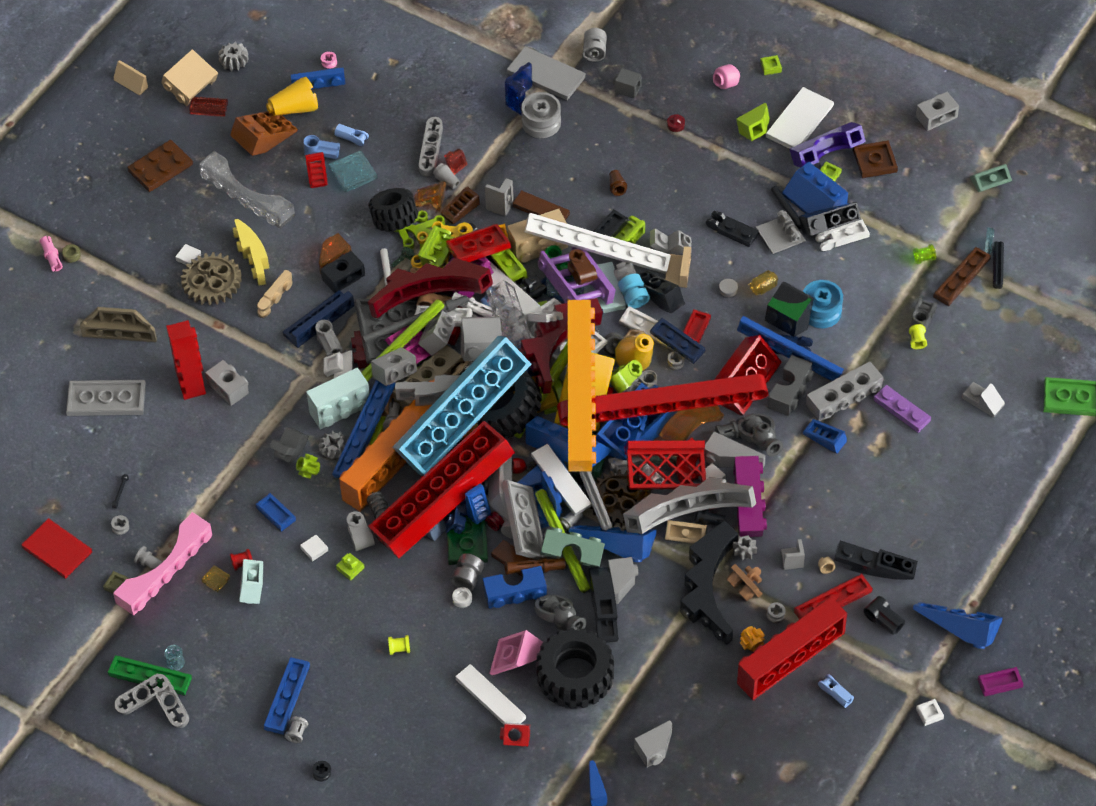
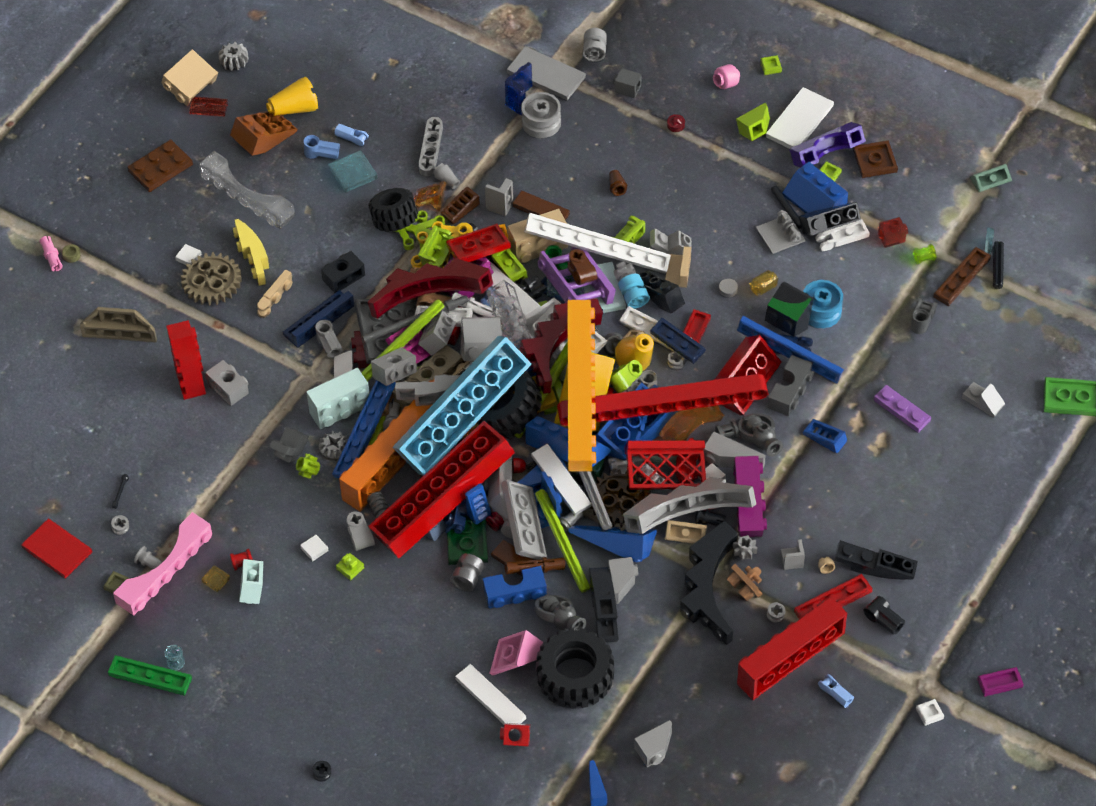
light grey tile [66,380,146,416] -> none
tan slope [114,60,148,95] -> none
light grey beam [115,674,189,728] -> none
blue tile [255,493,296,532] -> none
blue plate [264,657,310,735] -> none
light grey bush [285,716,309,743] -> none
blue plate [291,68,345,89] -> none
red slope [305,152,328,188] -> none
clear orange slope [319,233,351,275] -> none
bright pink bush [321,52,337,69] -> none
white tile [324,352,343,377] -> none
white bar [380,248,391,286] -> none
neon yellow bush [388,635,410,655] -> none
clear green hand [391,247,415,268] -> none
clear red tile [444,149,468,175] -> none
white tile [452,587,472,608] -> none
white tile [528,311,563,322] -> none
sand green arch [540,527,605,568] -> none
black plate [593,209,628,237] -> none
black hinge [706,210,759,247] -> none
light orange gear [740,626,765,652] -> none
light grey brick [806,362,883,421] -> none
neon yellow bush [908,324,927,350] -> none
blue wedge [913,602,1003,649] -> none
light grey brick [916,92,959,131] -> none
none -> clear red brick [878,217,908,248]

